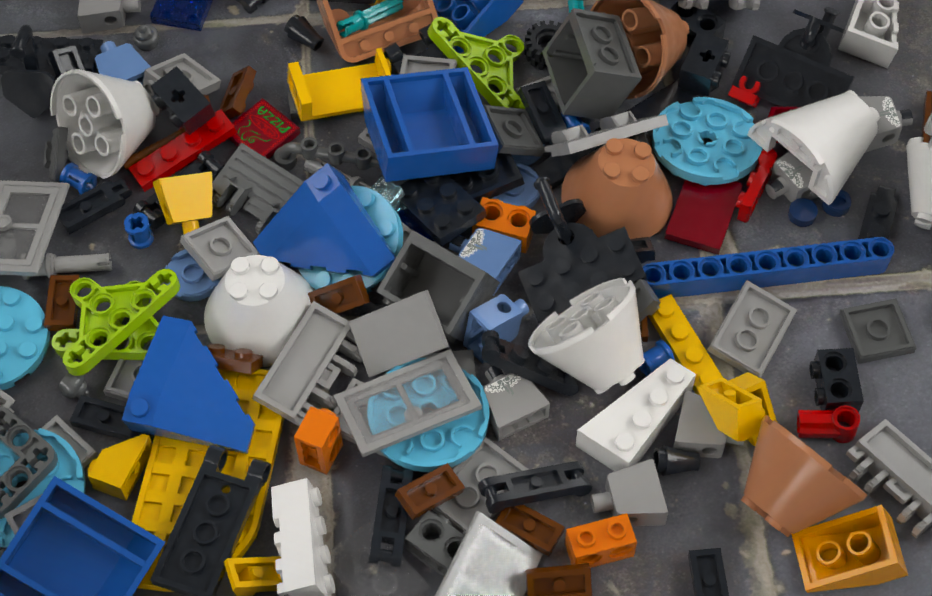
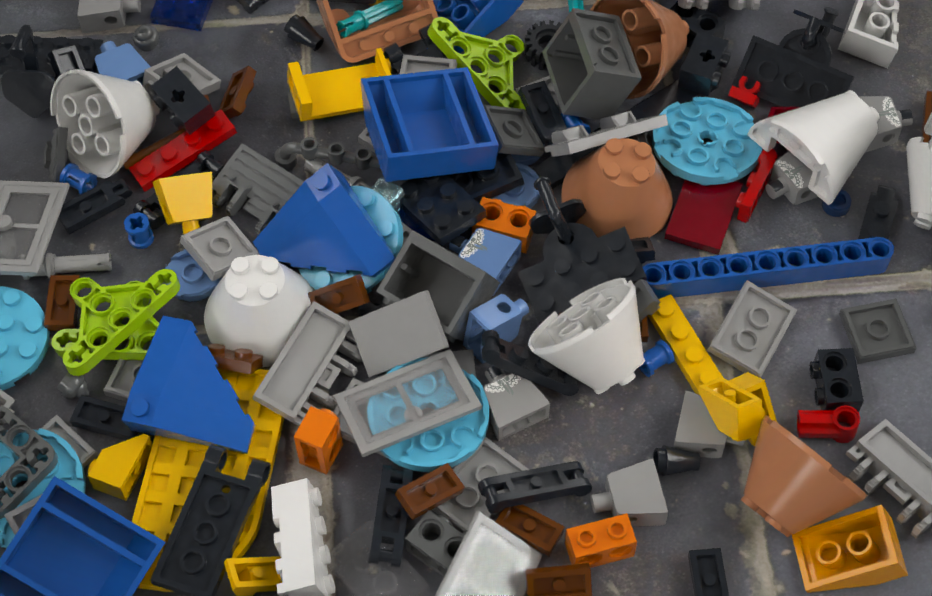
dark red tile [228,98,301,159] -> none
white wedge [576,358,696,471] -> none
dark blue tile [788,198,818,227] -> none

